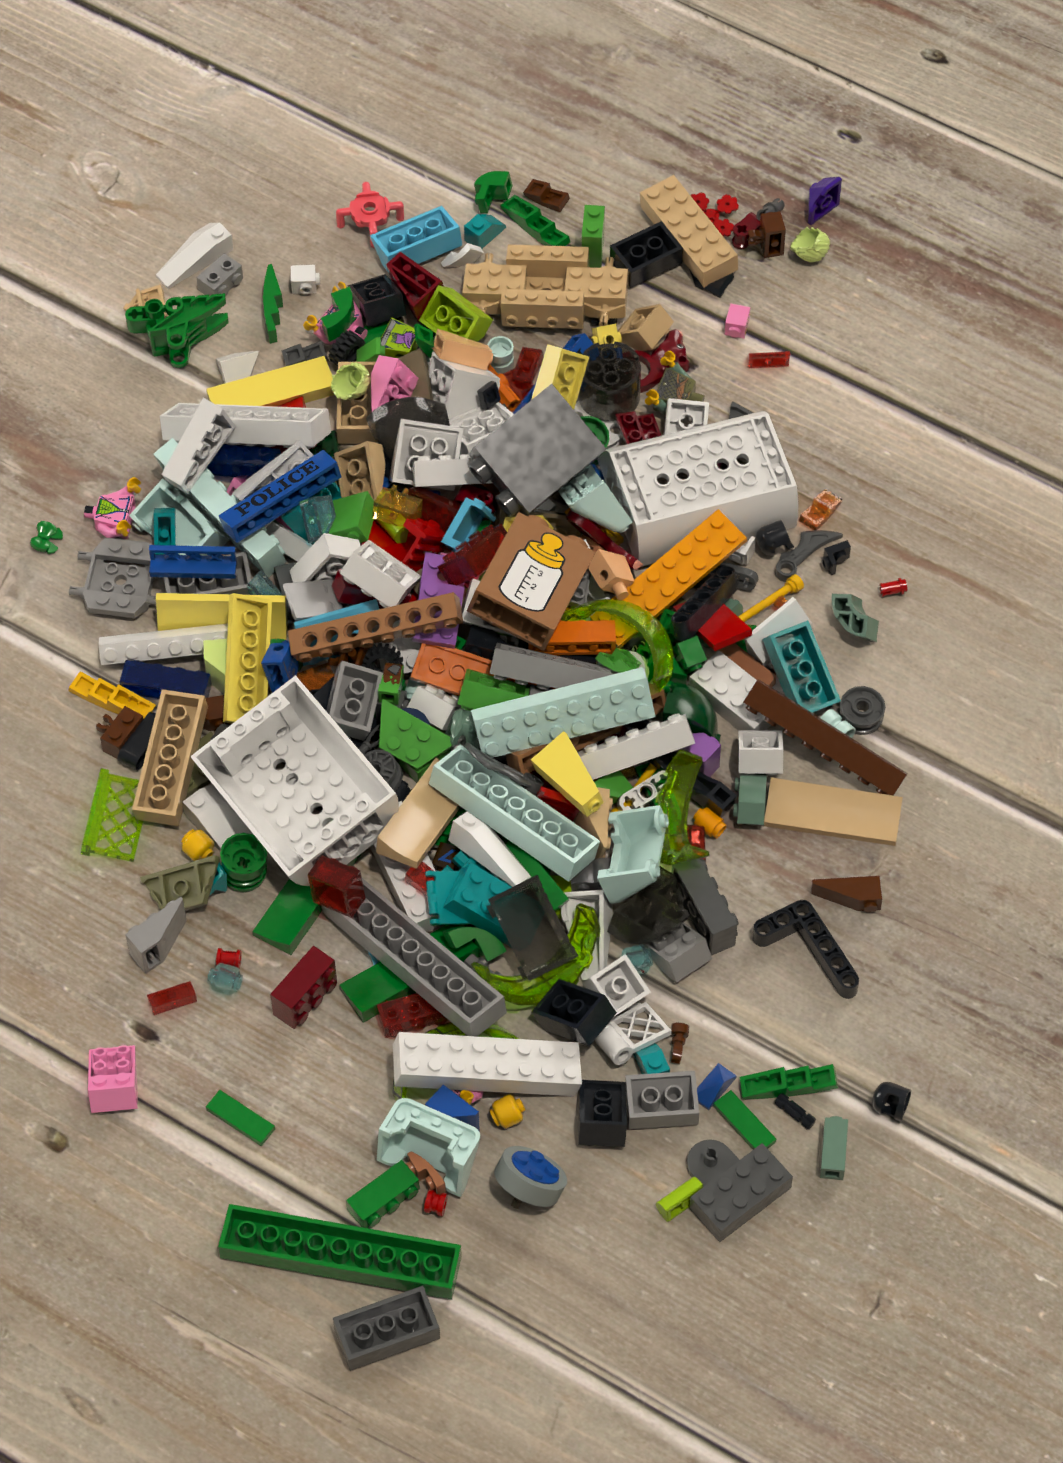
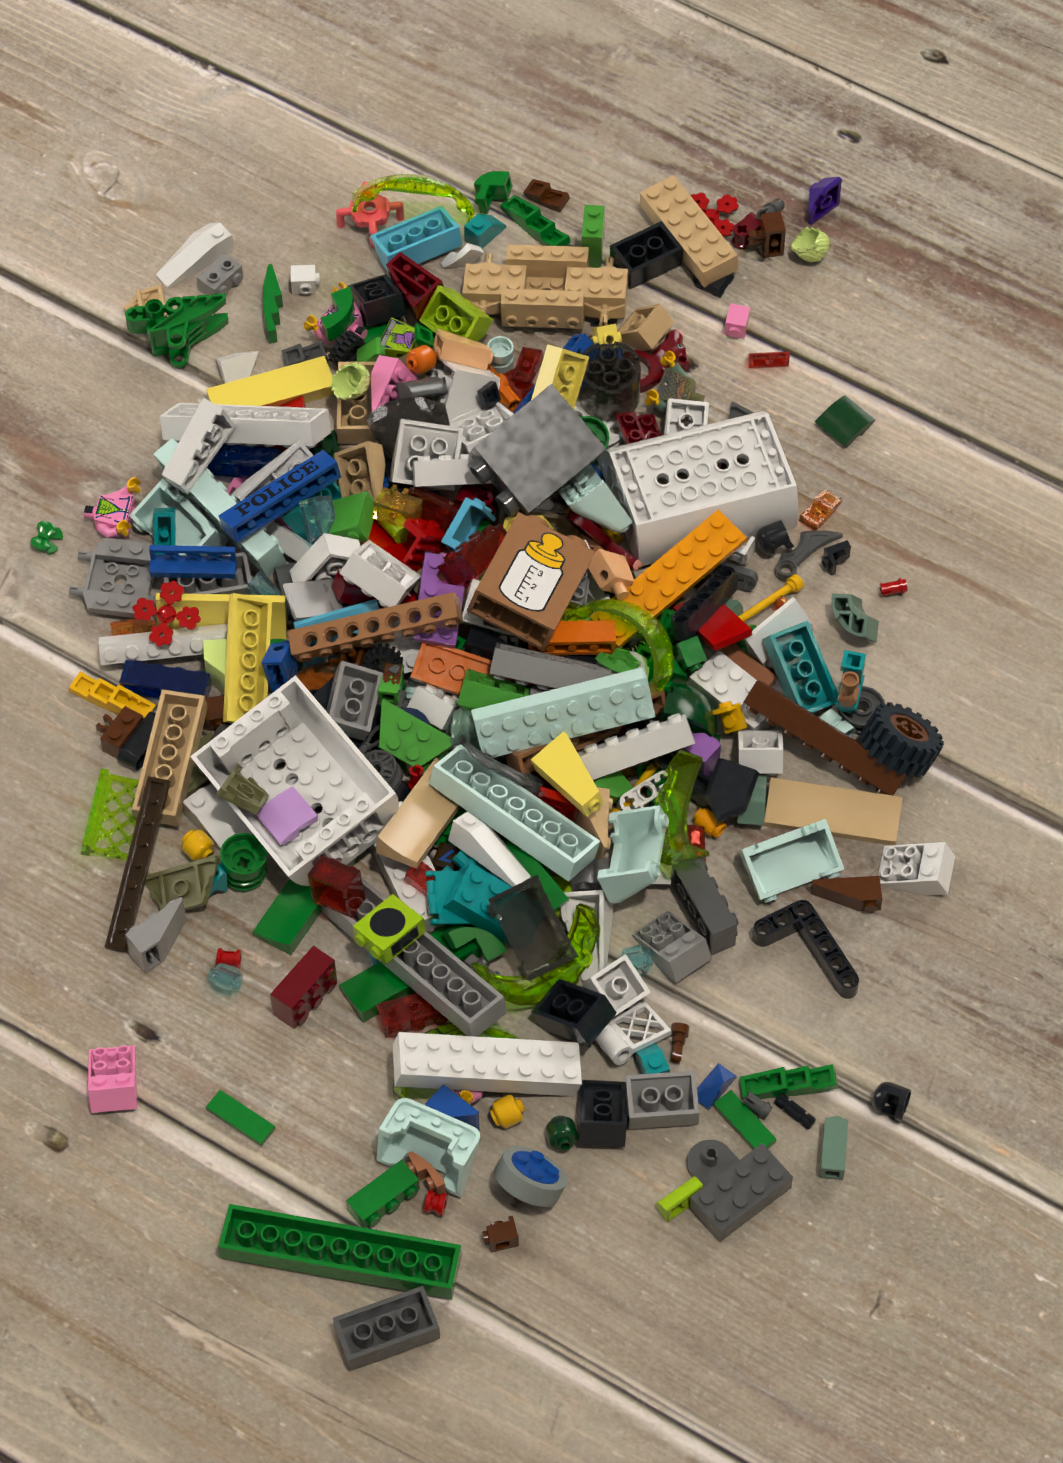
clear red slope [147,981,197,1015] -> none
clear smoke brick [607,866,689,944] -> none
none -> dark brown tile [105,776,171,953]
none -> clear orange slope [110,619,156,636]
none -> red plant [132,581,201,647]
none -> olive wing [216,764,269,815]
none -> lavender slope [256,786,318,846]
none -> clear neon green windscreen [352,174,474,223]
none -> lime brick [353,894,426,964]
none -> dark grey brick [396,377,448,404]
none -> orange head [406,345,437,375]
none -> red pin [408,765,423,790]
none -> reddish brown brick [482,1215,519,1253]
none -> dark green head [546,1115,578,1151]
none -> black tile [704,758,760,823]
none -> yellow bracket [712,701,747,734]
none -> light aqua windscreen [738,819,844,903]
none -> dark grey pin [742,1091,773,1119]
none -> dark green slope [815,395,876,448]
none -> hips [835,650,866,713]
none -> black wheel [860,702,944,778]
none -> white slope [878,842,955,895]

